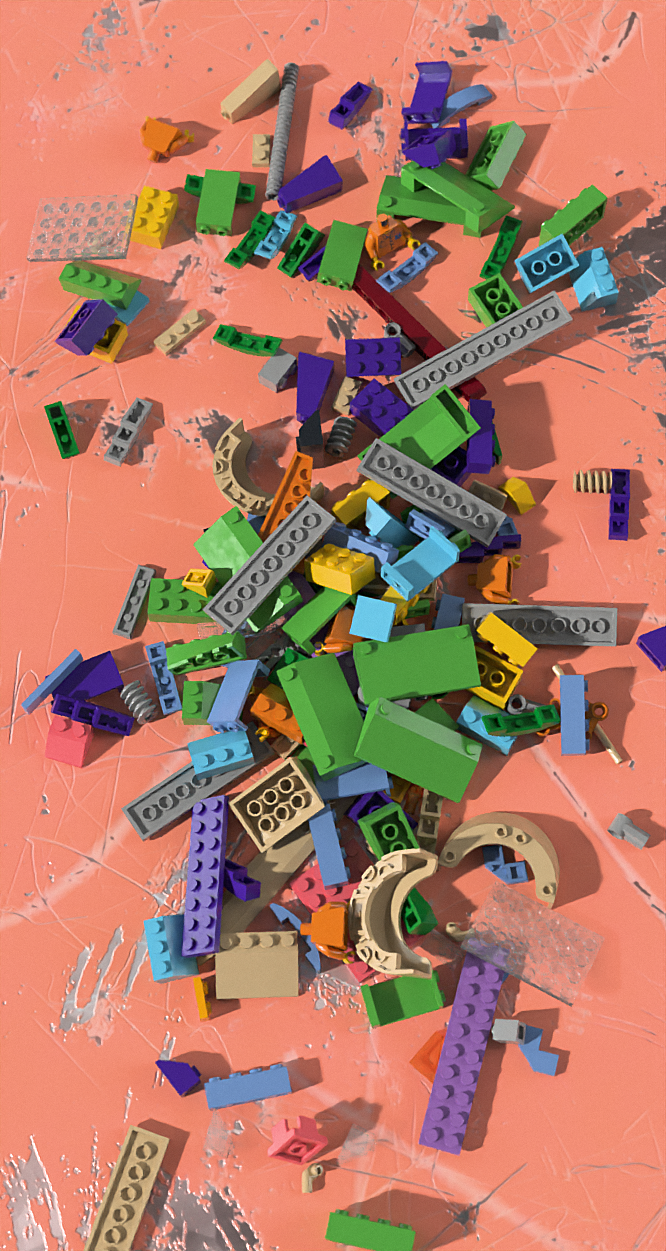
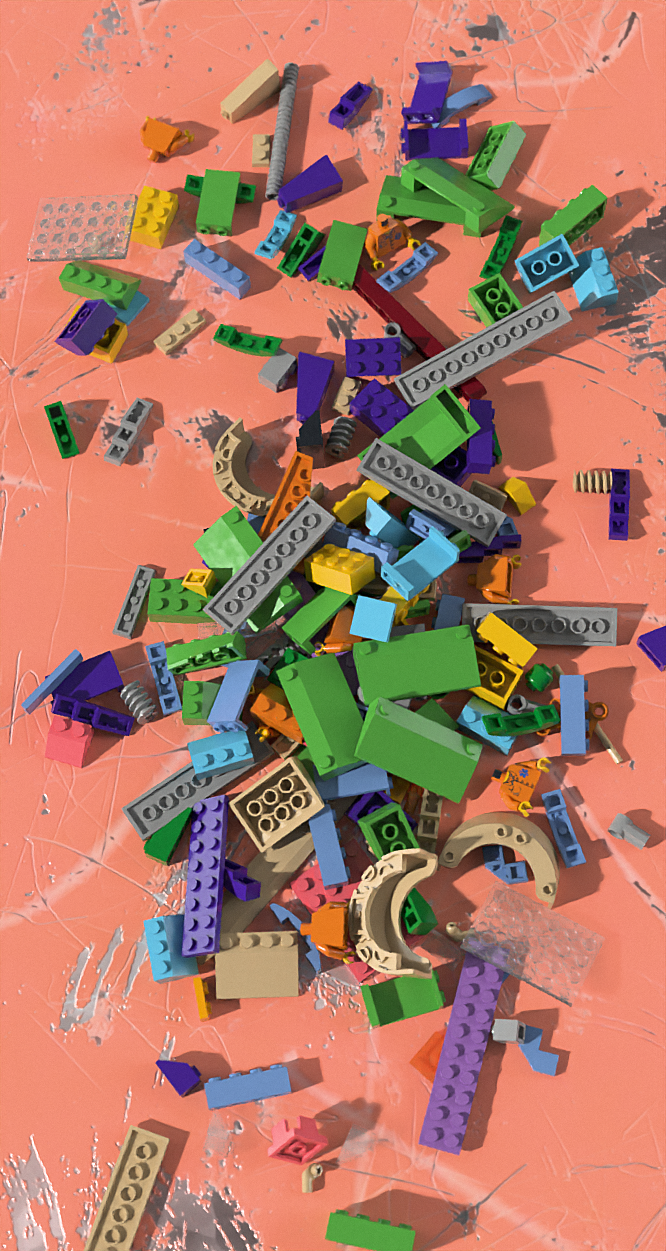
green slope [224,210,275,270] -> none
dark purple slope [402,128,457,169] -> none
none -> green slope [143,807,193,866]
none -> medium blue brick [183,239,251,300]
none -> orange torso [491,758,551,817]
none -> green head [525,663,554,692]
none -> medium blue slope [541,789,586,868]

